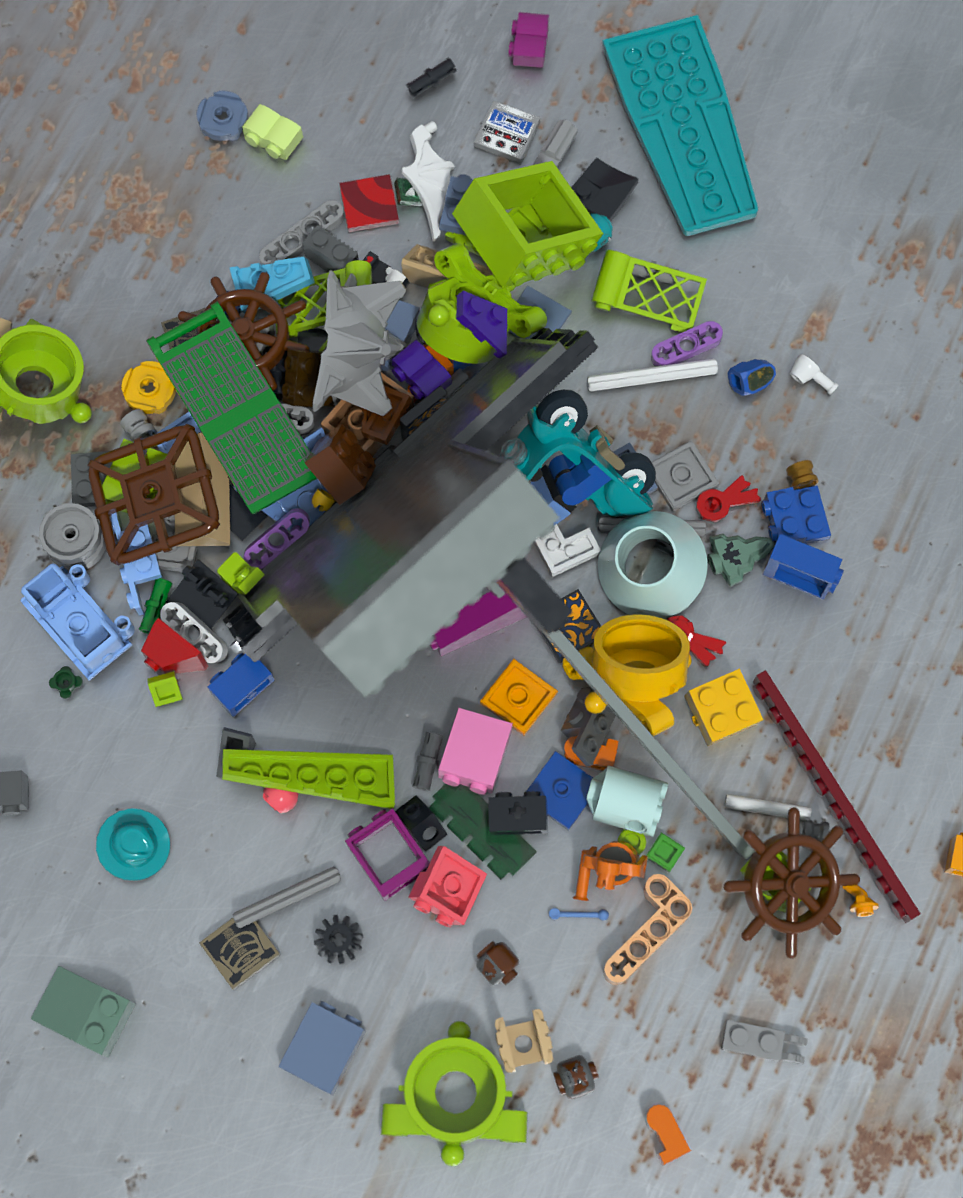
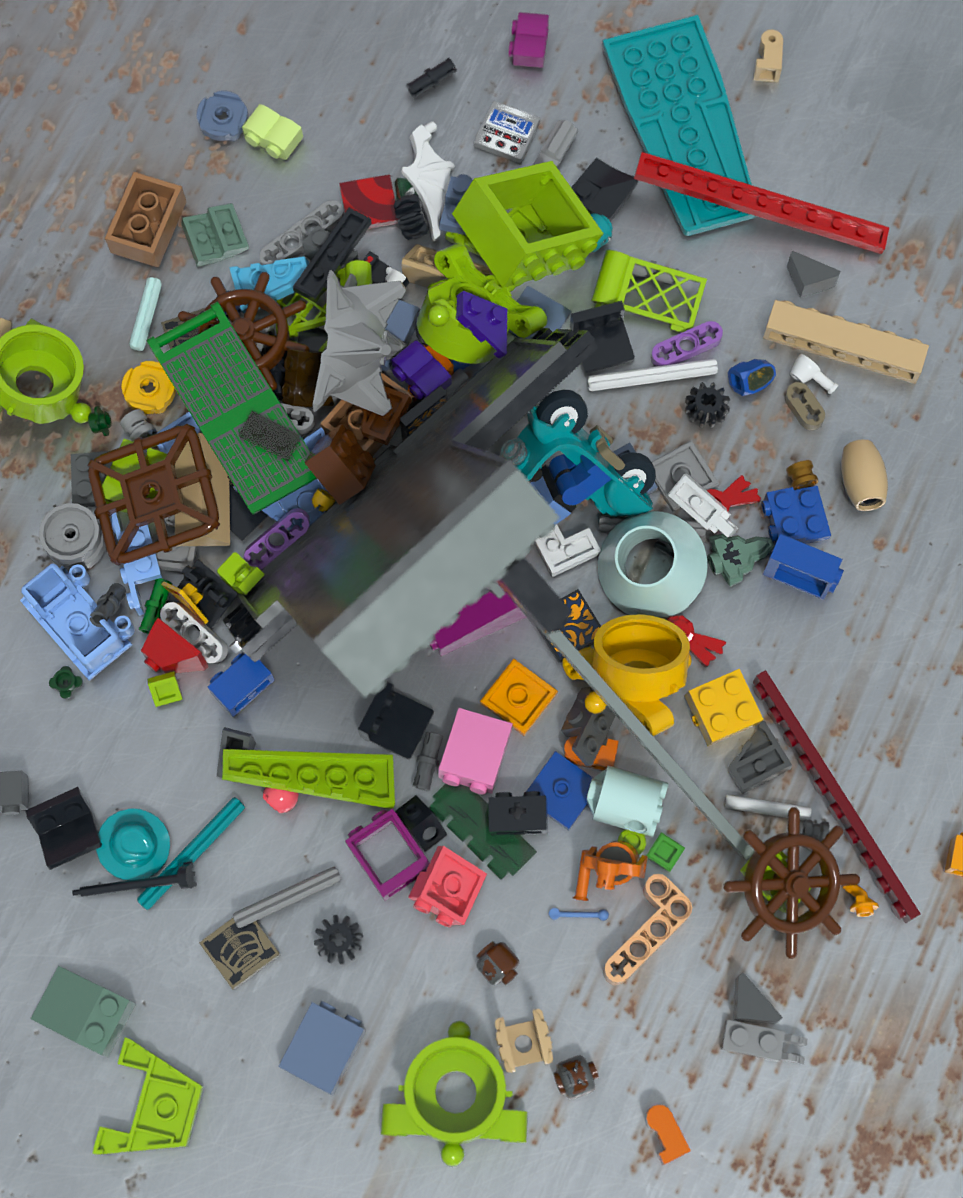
none -> black bracket [25,787,102,870]
none -> black piece [72,861,197,897]
none -> dark green plate [88,406,112,436]
none -> dark grey pin [90,583,126,627]
none -> lime wing [92,1038,204,1155]
none -> medium nougat brick [105,172,187,268]
none -> light aqua axle [129,277,162,351]
none -> teal axle [137,797,245,910]
none -> yellow piece [161,582,209,624]
none -> sand green slope [181,203,249,267]
none -> clear smoke plate [239,411,301,462]
none -> black tile [293,208,372,303]
none -> black bracket [358,682,434,760]
none -> black gear [394,194,429,240]
none -> black bracket [570,301,635,373]
none -> red plate [634,152,890,254]
none -> white hinge [668,474,739,537]
none -> black gear [685,382,730,428]
none -> dark grey wing [728,721,792,794]
none -> dark grey slope [733,973,783,1024]
none -> tan leg [753,29,783,82]
none -> tan brick [763,300,929,384]
none -> dark tan beam [785,382,825,431]
none -> dark grey slope [787,250,841,298]
none -> tan piece [841,439,888,511]

